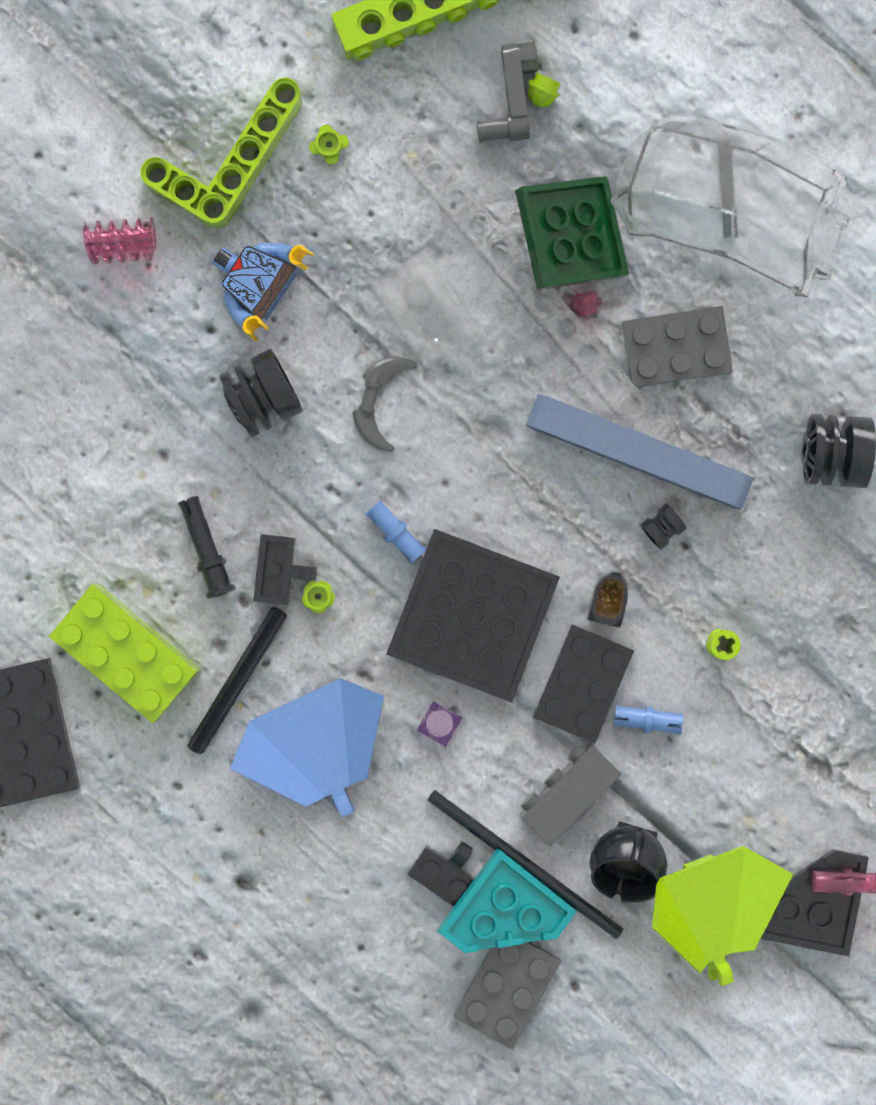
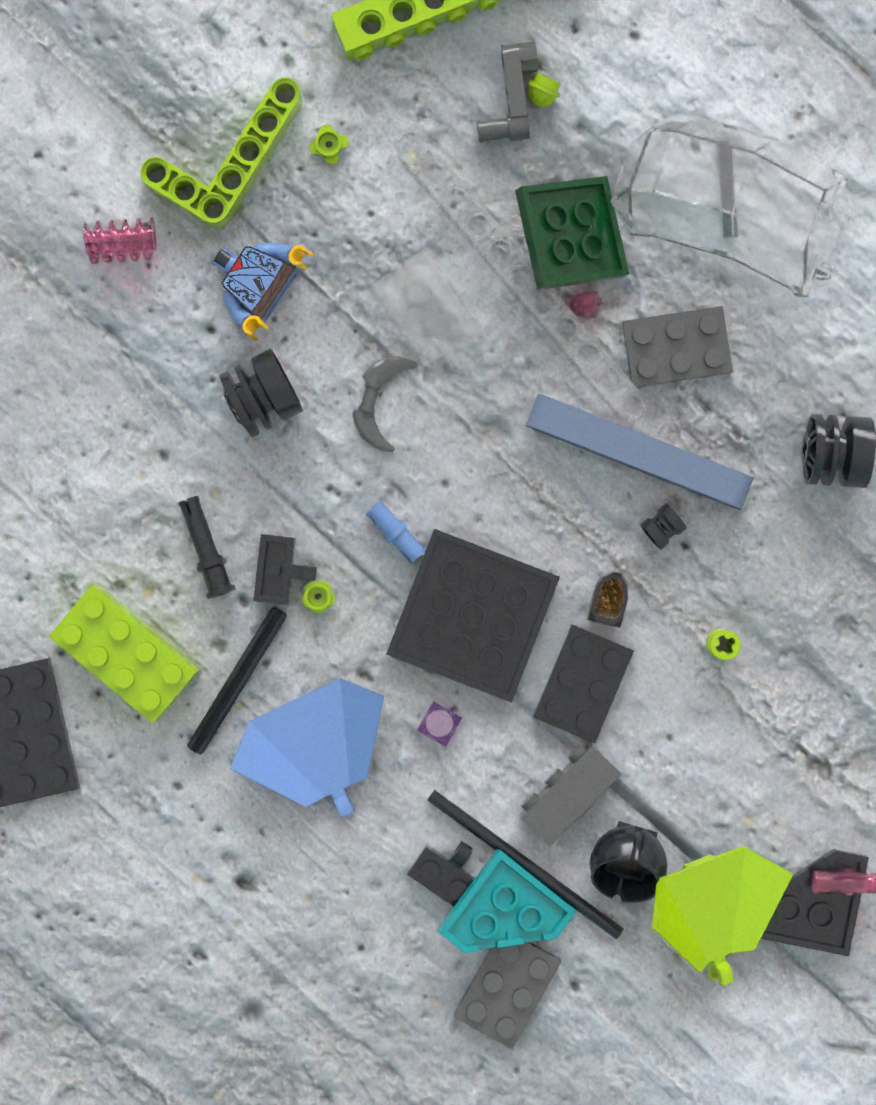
medium blue pin [614,705,683,735] -> none

